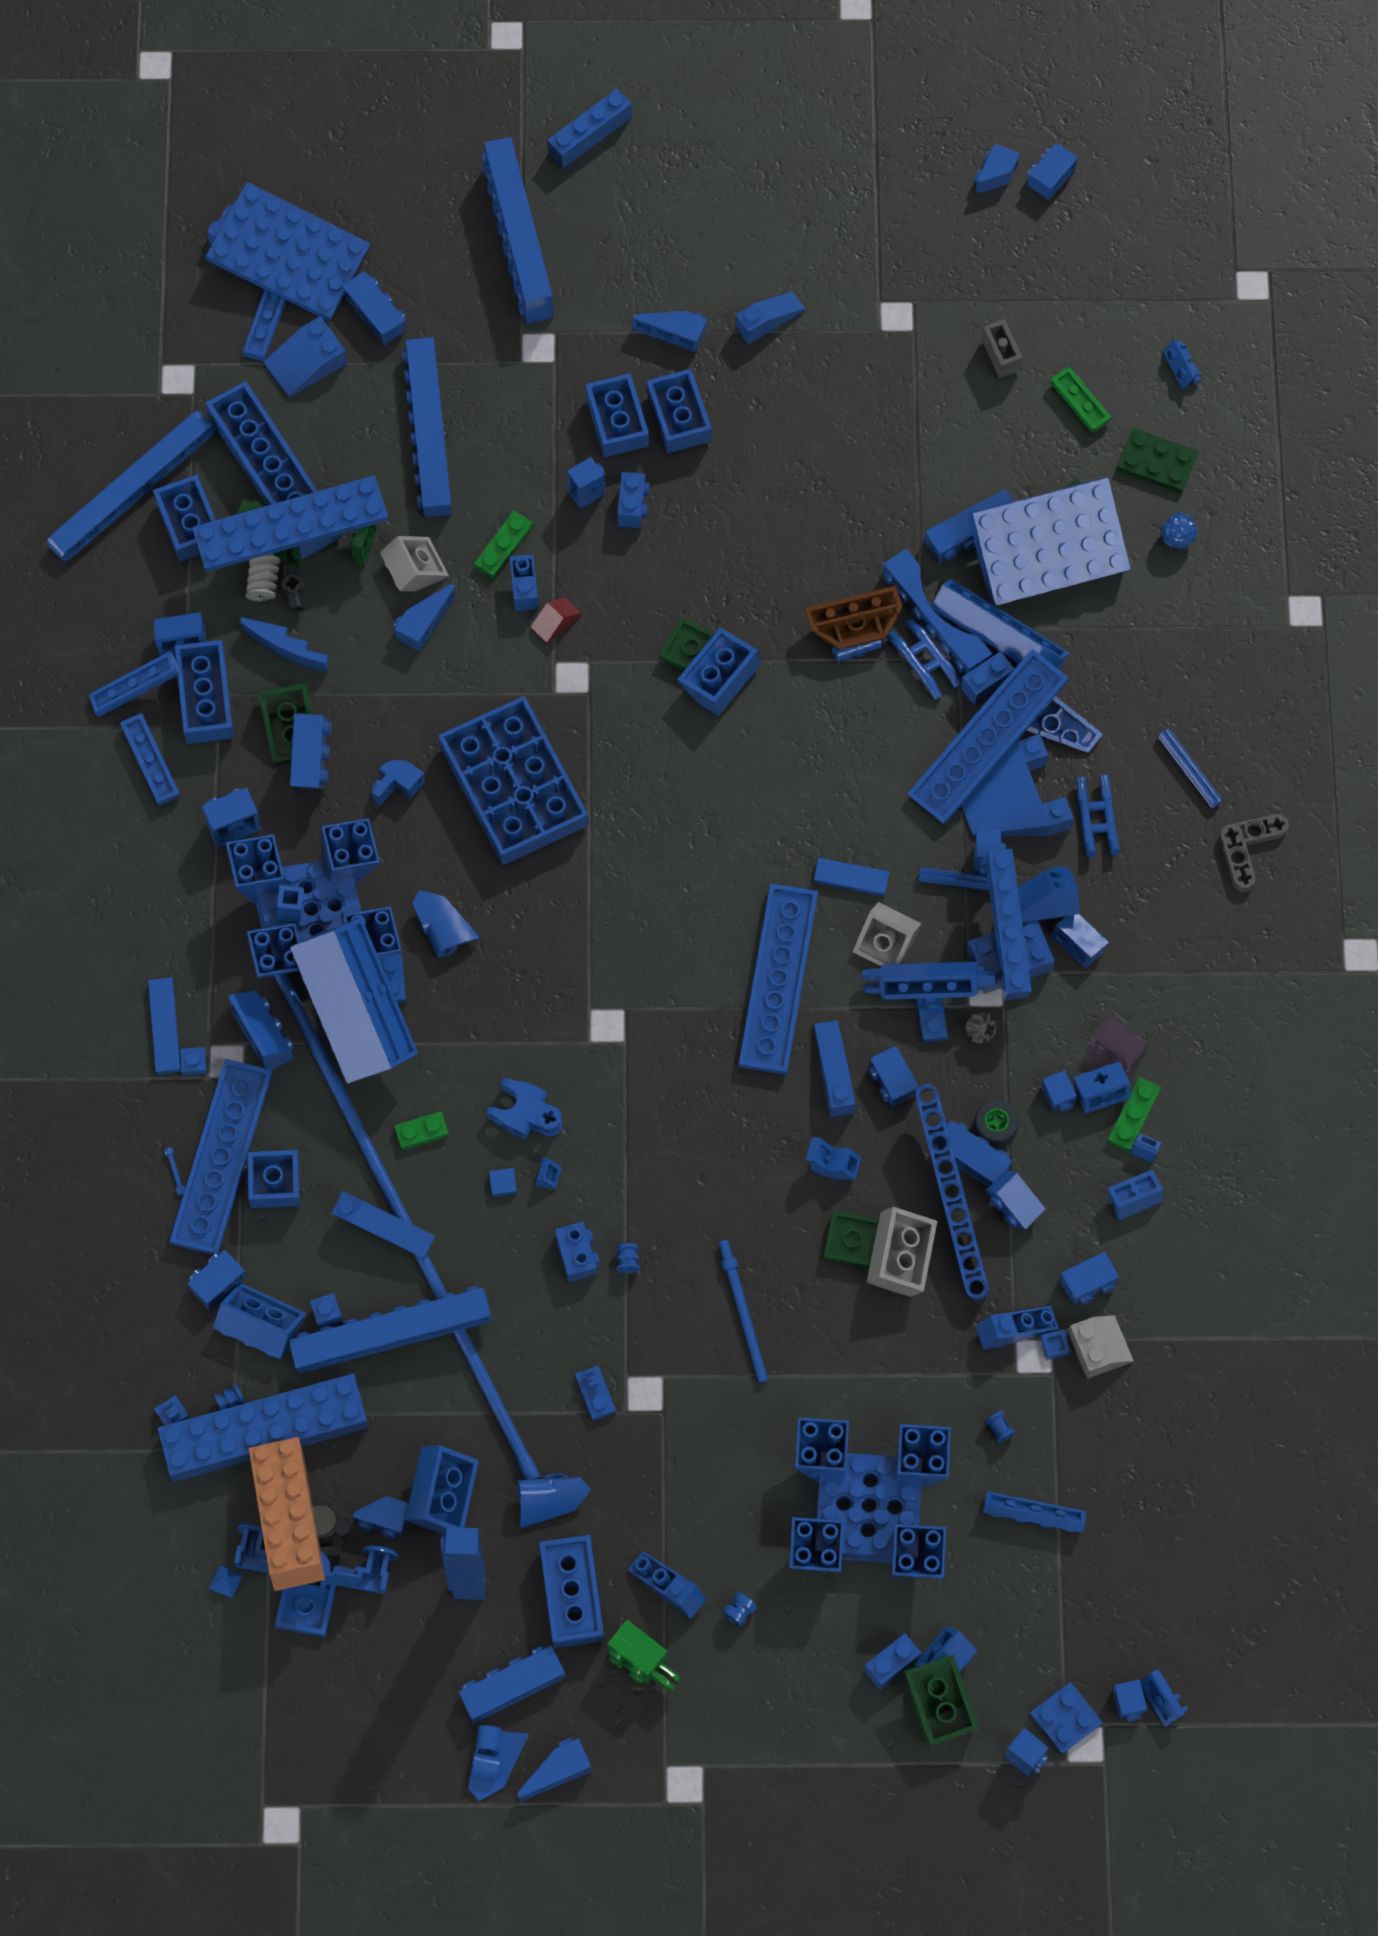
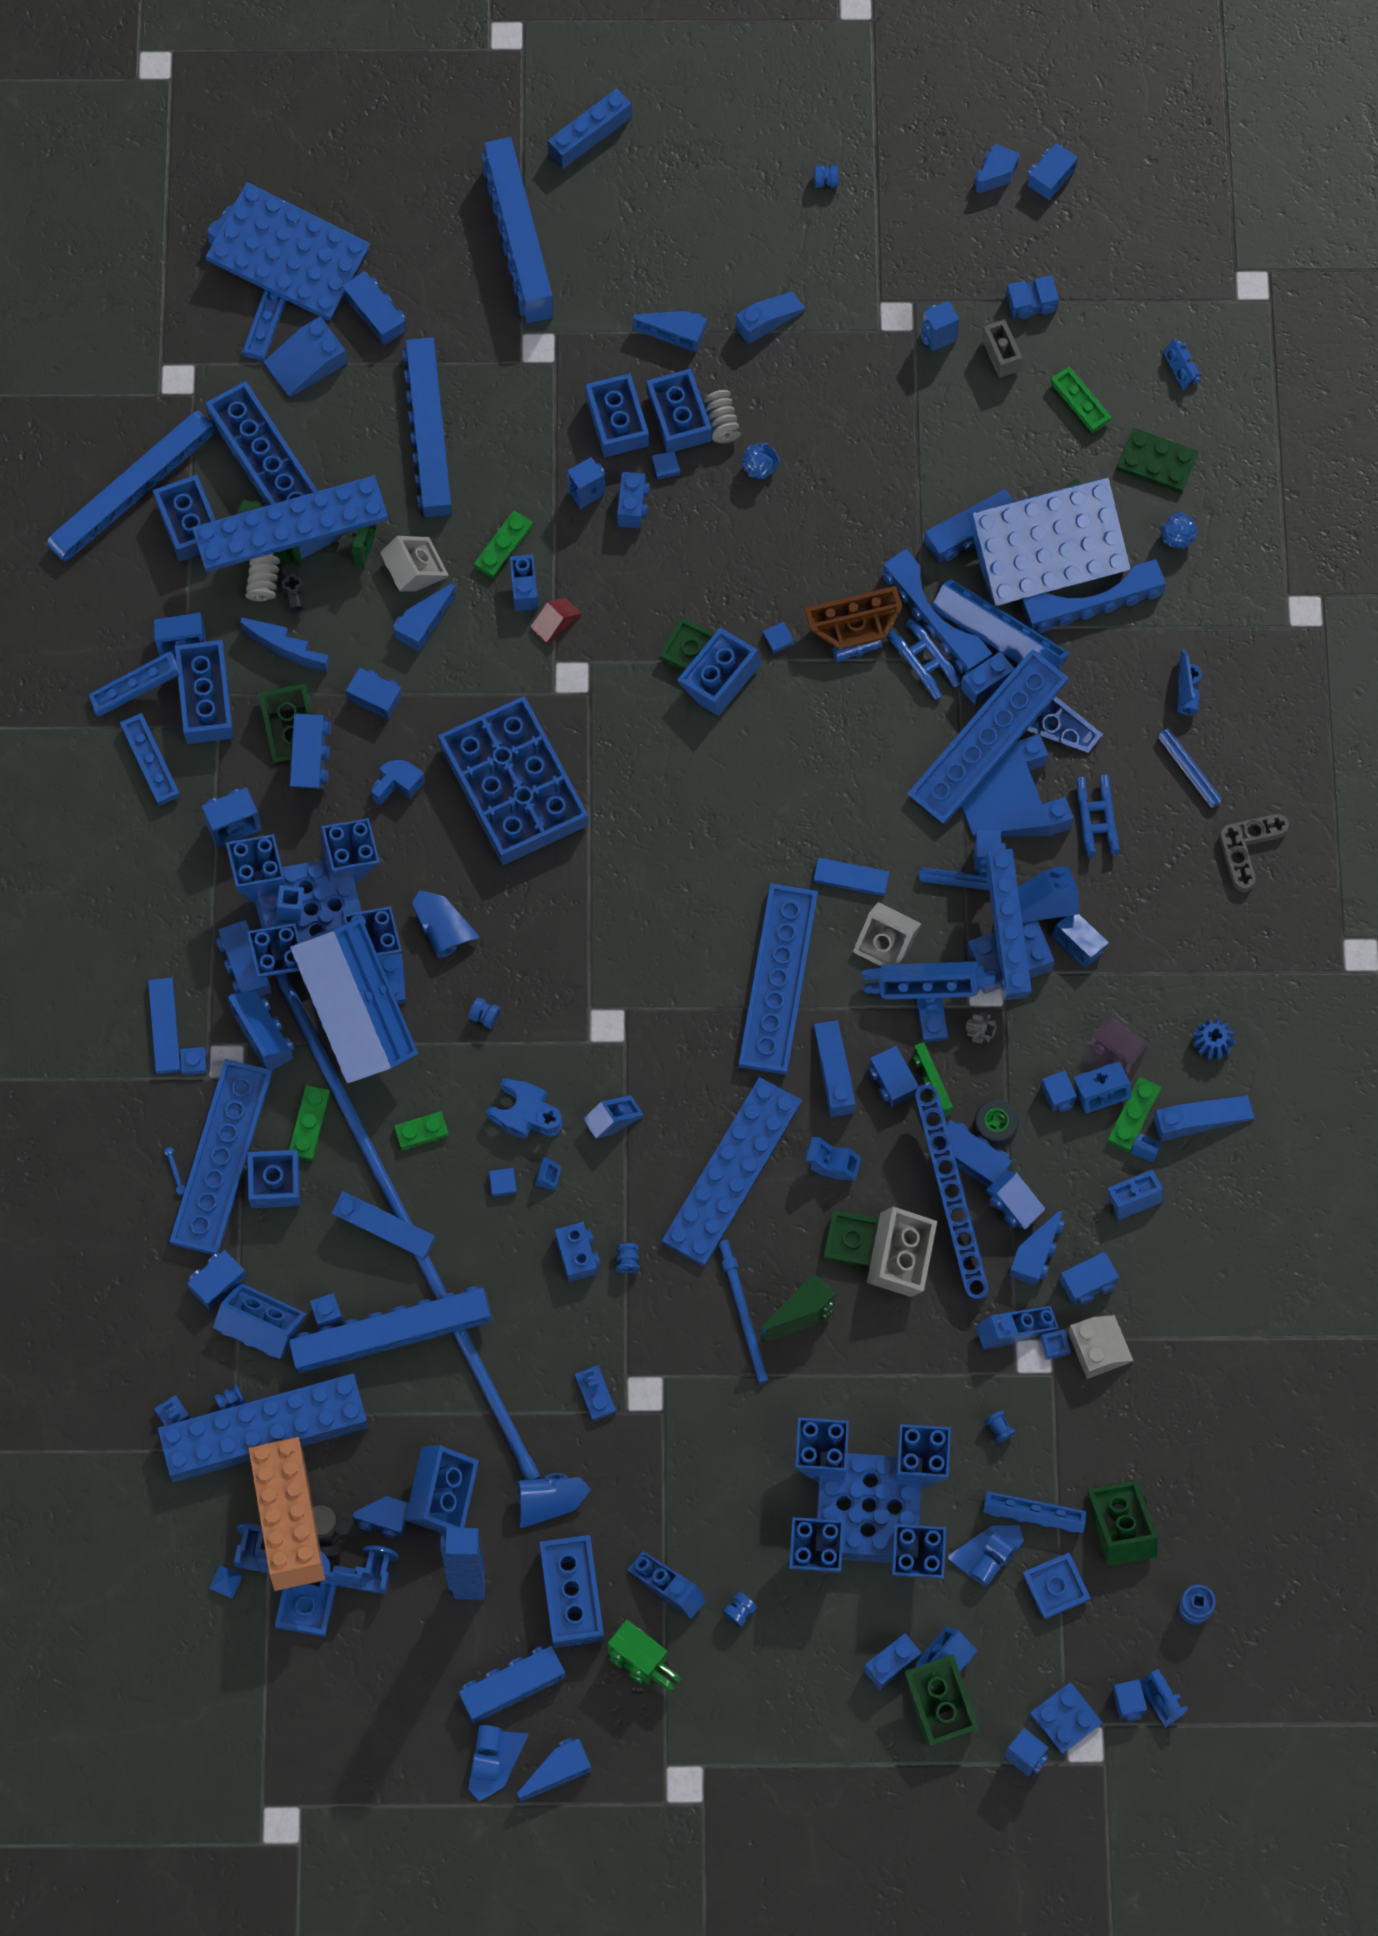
none -> blue brick [216,920,271,997]
none -> green plate [289,1085,331,1162]
none -> blue brick [346,667,403,720]
none -> blue wheel [468,997,501,1029]
none -> blue slope [583,1095,643,1139]
none -> blue tile [652,451,680,480]
none -> blue plate [662,1077,802,1267]
none -> light grey piece [703,390,741,443]
none -> blue piece [742,443,780,479]
none -> dark green slope [761,1273,836,1343]
none -> blue tile [762,622,794,654]
none -> blue wheel [815,165,838,188]
none -> green plate [912,1042,953,1117]
none -> blue brick [920,301,960,352]
none -> blue panel [948,1525,1024,1586]
none -> blue brick [1006,276,1059,319]
none -> blue slope [1009,1211,1065,1286]
none -> blue arch [1021,559,1166,633]
none -> blue plate [1022,1553,1091,1620]
none -> dark green slope [1088,1480,1158,1566]
none -> blue slope [1153,1095,1255,1142]
none -> blue panel [1177,649,1202,715]
none -> blue wheel [1179,1585,1216,1625]
none -> blue gear [1193,1018,1235,1060]

